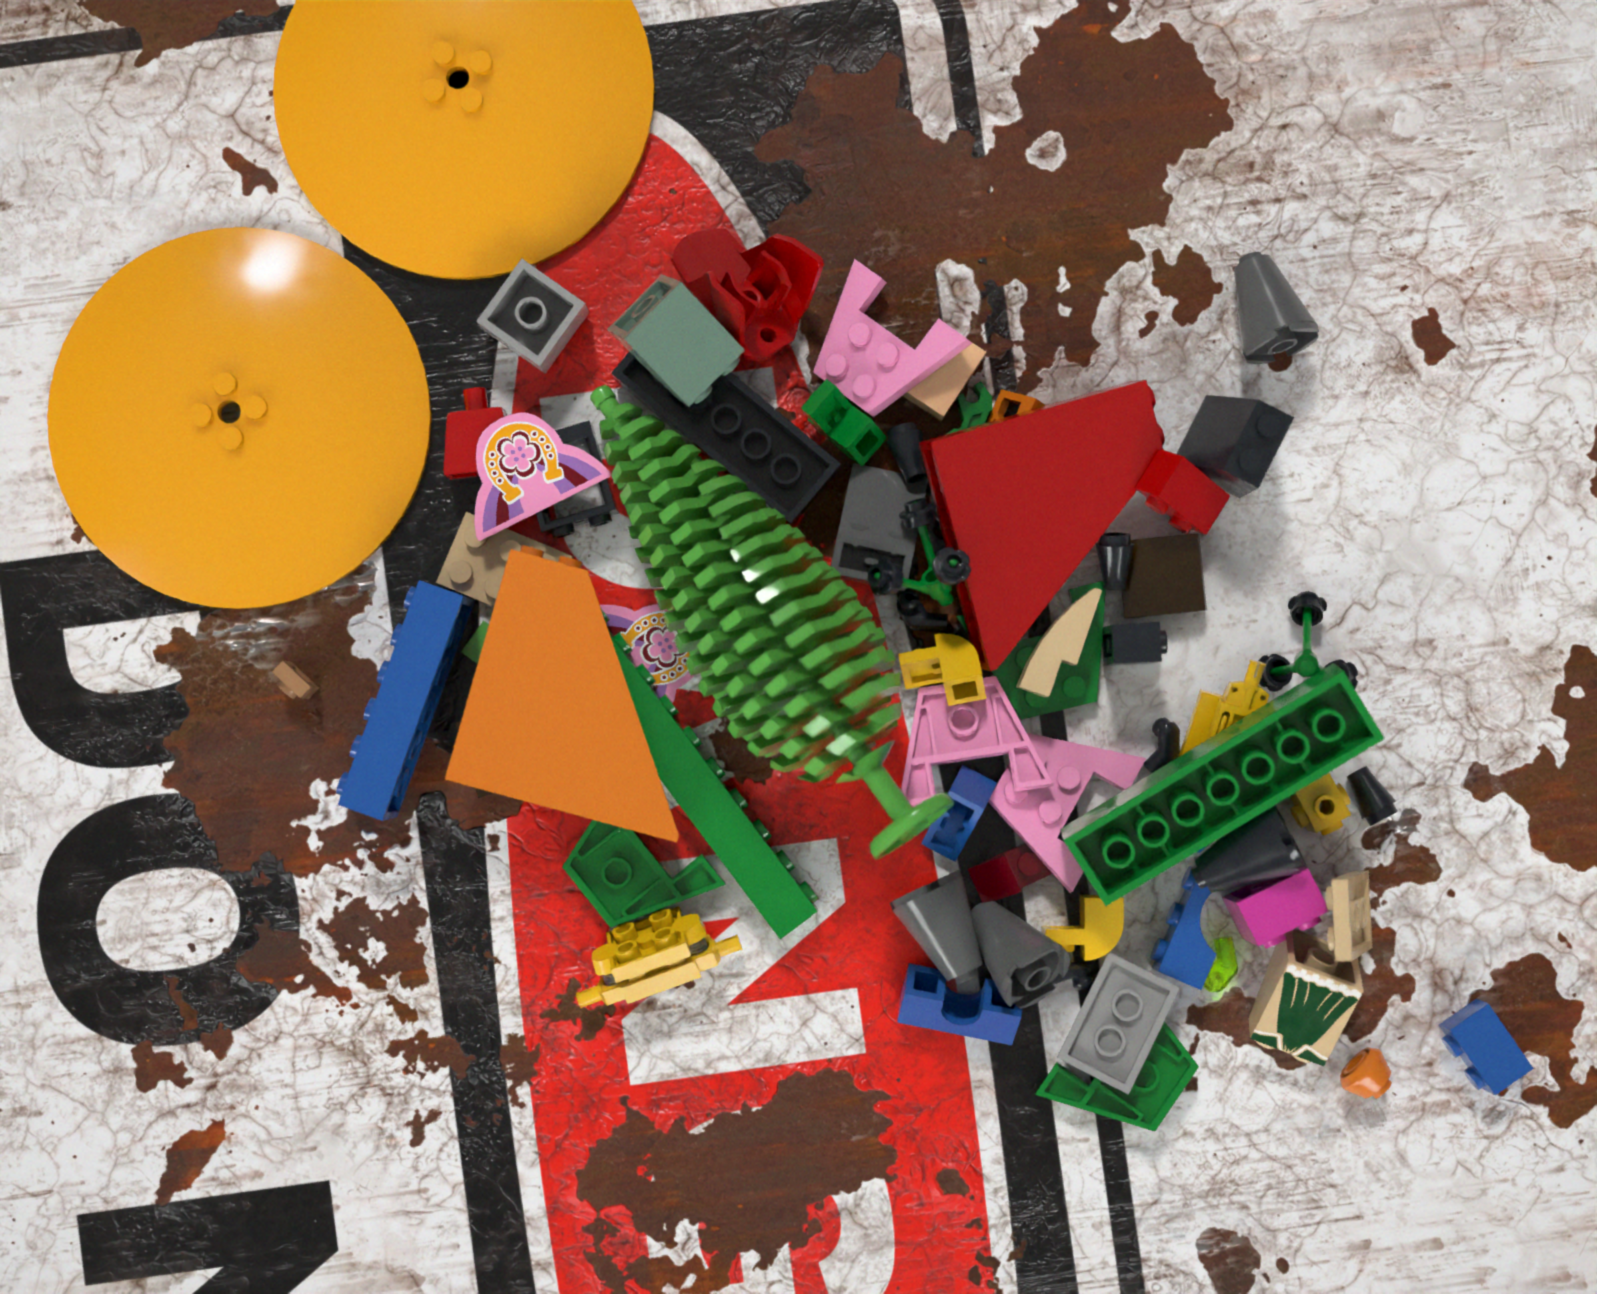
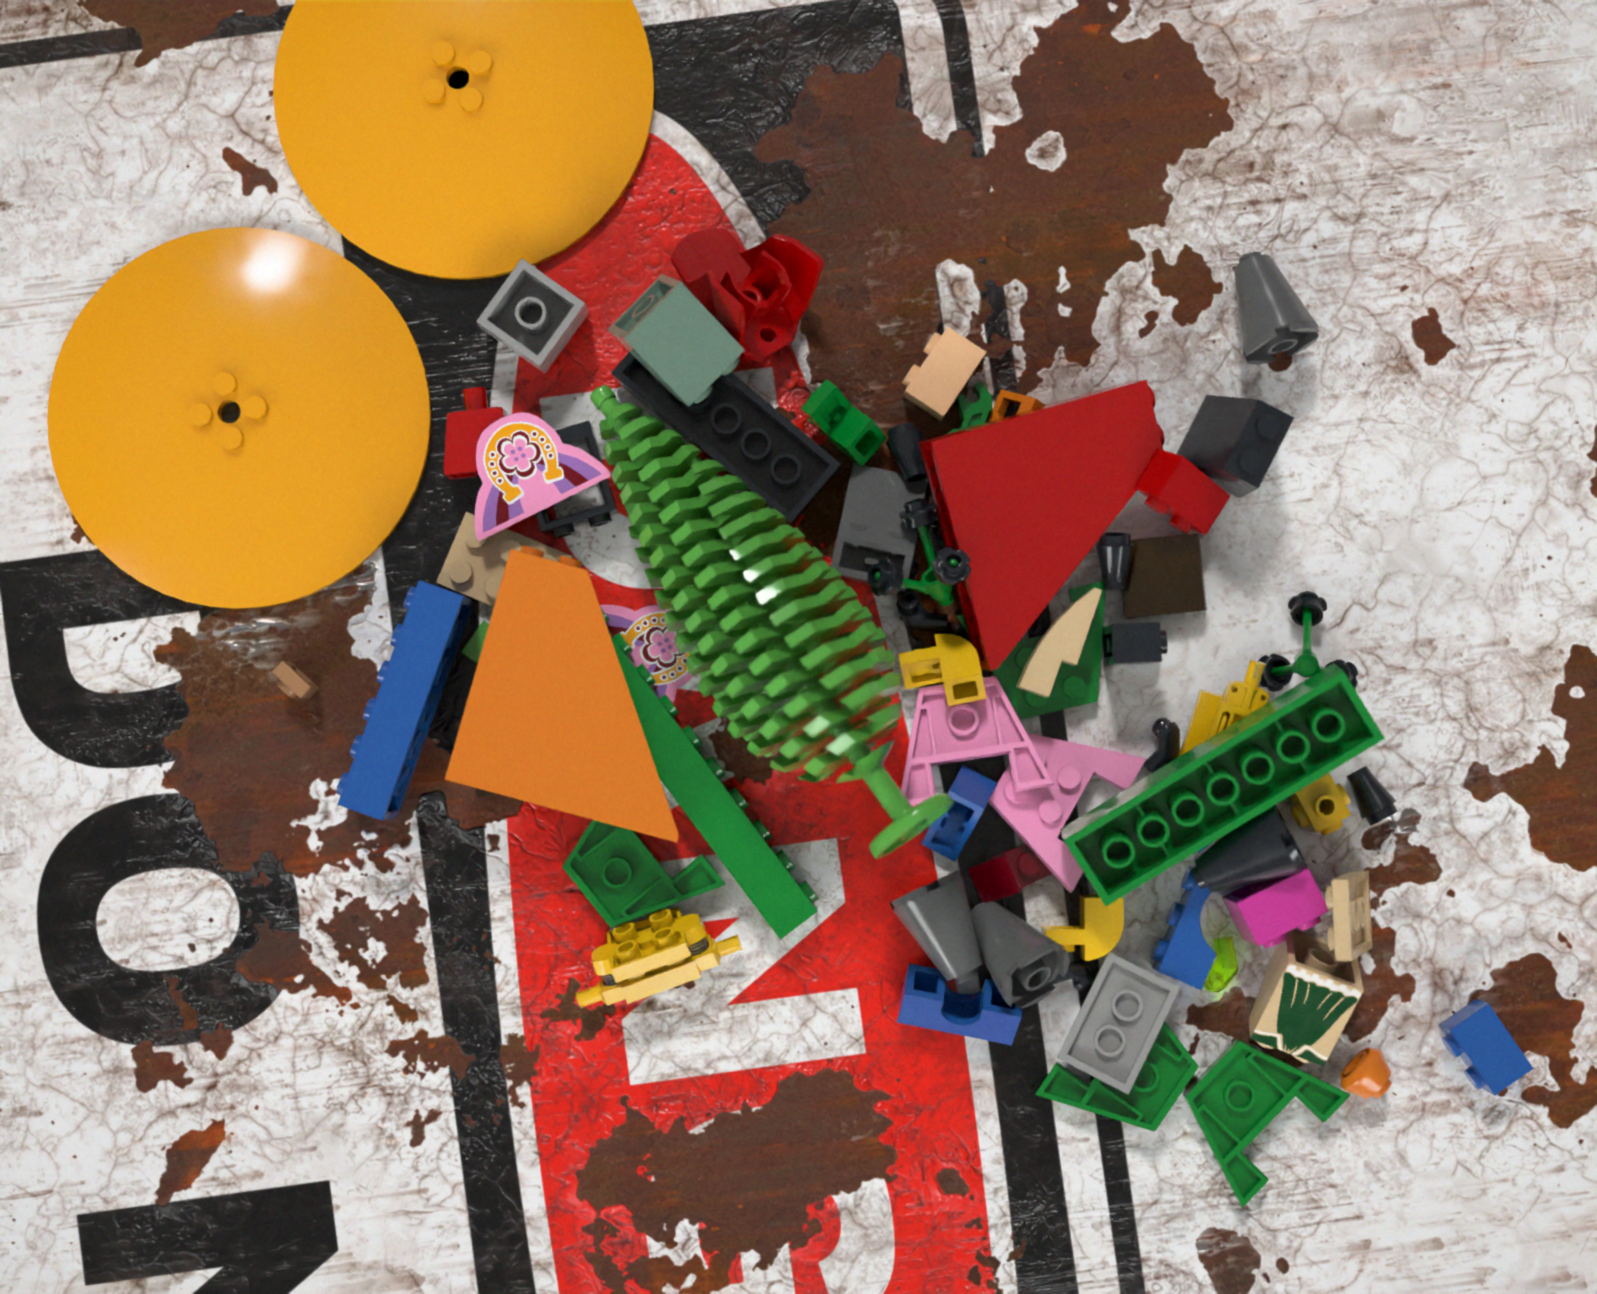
bright pink wing [813,259,972,417] -> none
none -> green wing [1183,1039,1351,1208]

